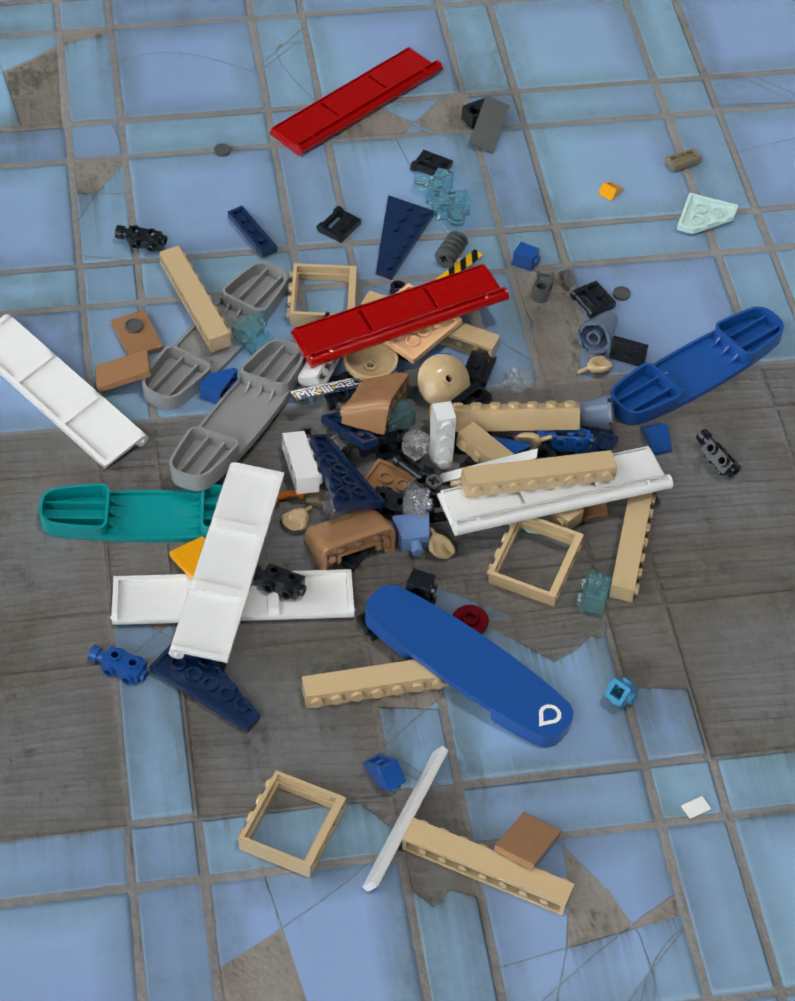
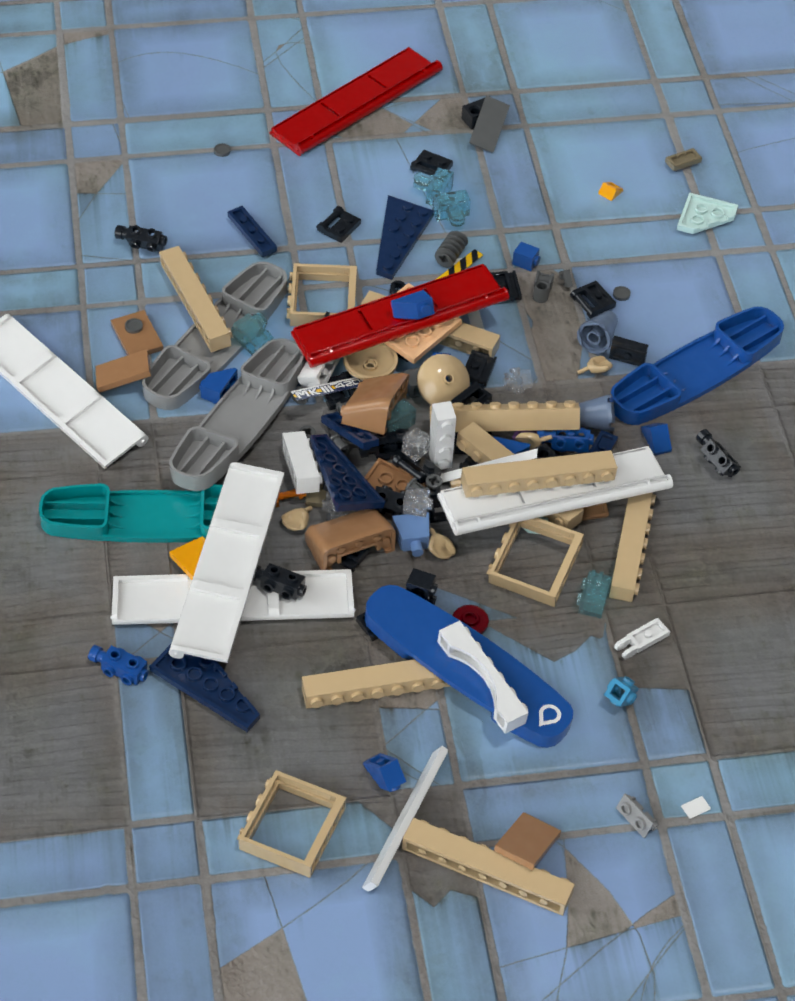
none -> blue slope [391,290,435,319]
none -> white arch [437,621,529,734]
none -> black plate [490,270,522,301]
none -> white hinge [614,618,670,660]
none -> light grey hinge [616,793,658,838]

